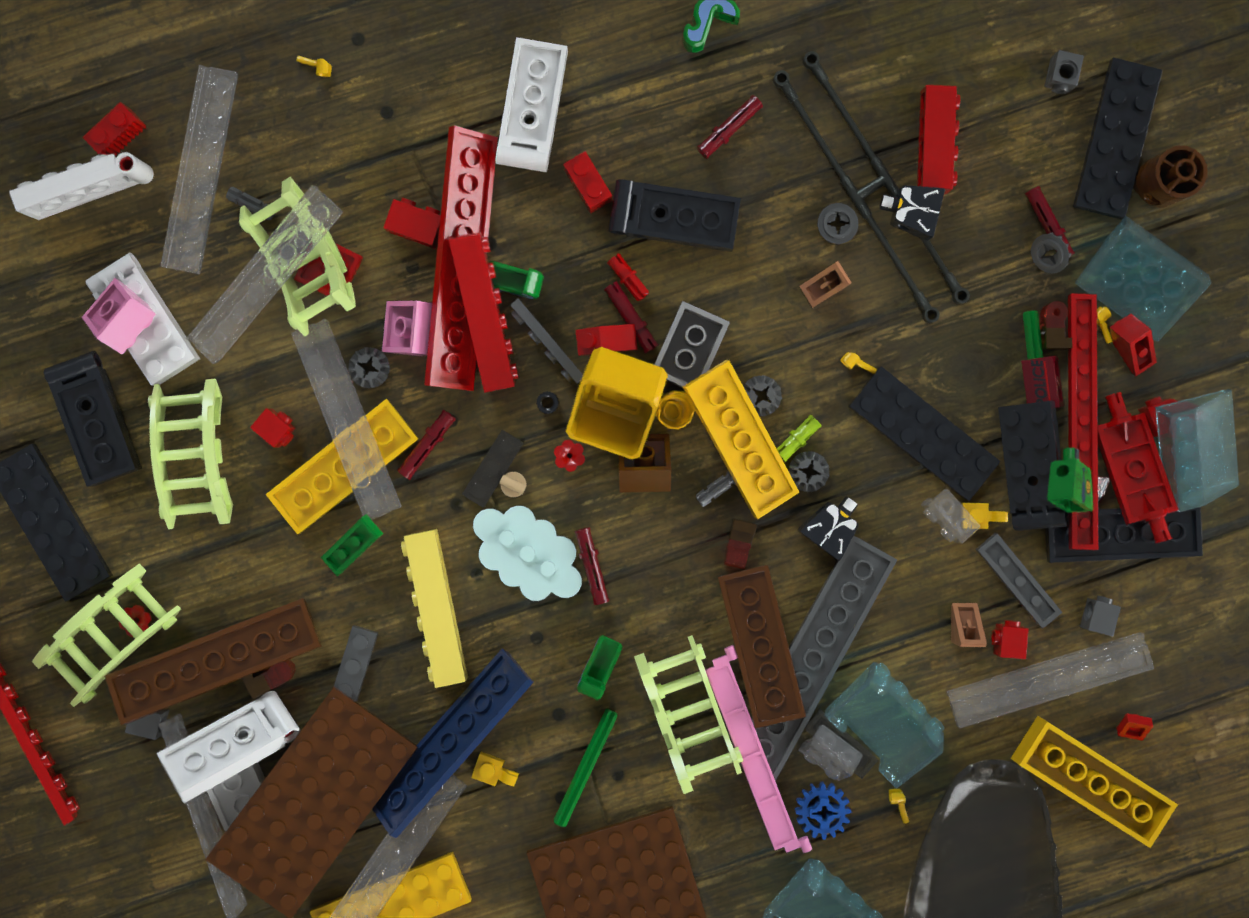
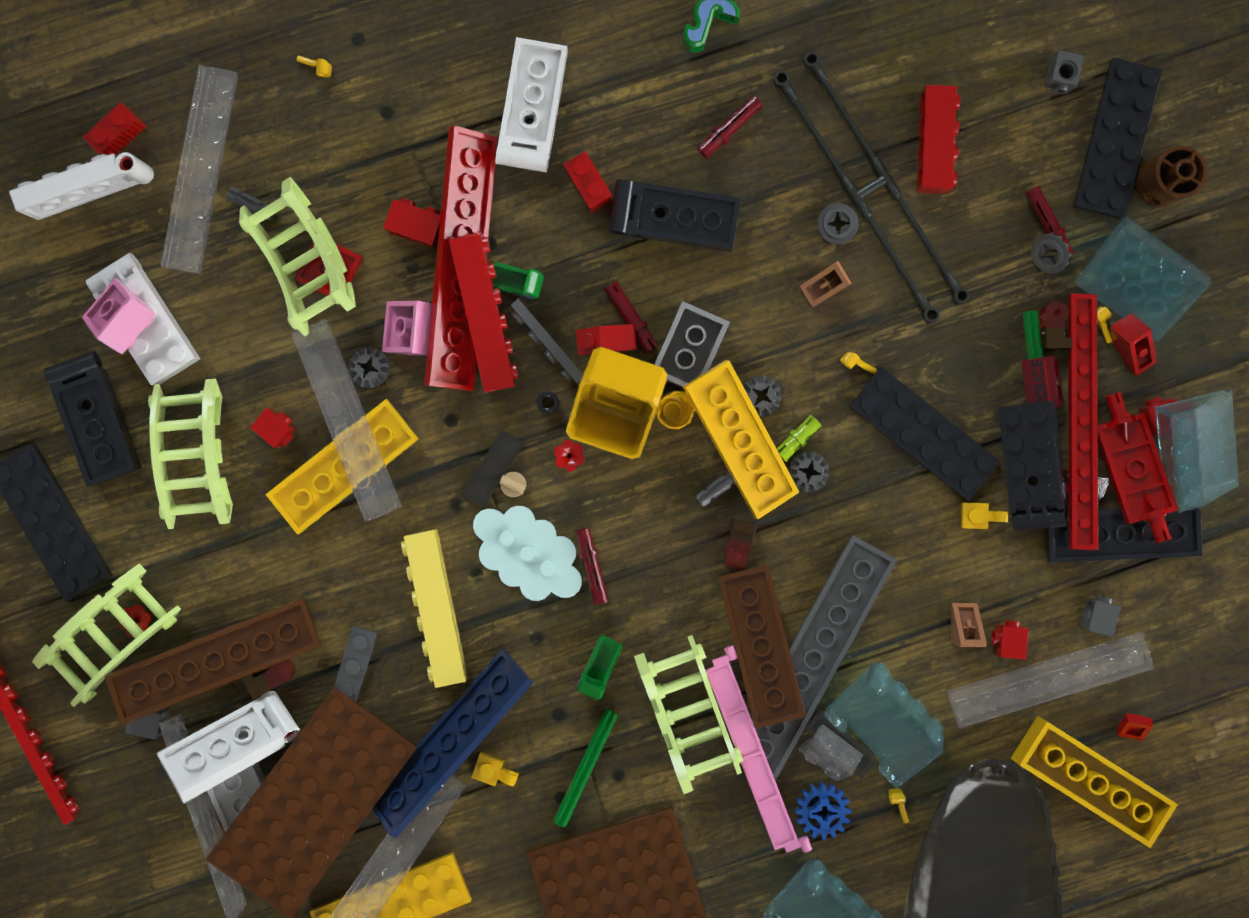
clear plate [186,186,343,364] -> none
green tile [321,514,383,576] -> none
dark red pin [397,409,456,480] -> none
red axle [607,253,649,301] -> none
reddish brown slope [619,434,671,493] -> none
black torso [798,496,859,561] -> none
black torso [879,185,945,241] -> none
clear bracket [921,489,980,544] -> none
dark grey plate [975,533,1062,629] -> none
green torso [1048,448,1093,513] -> none

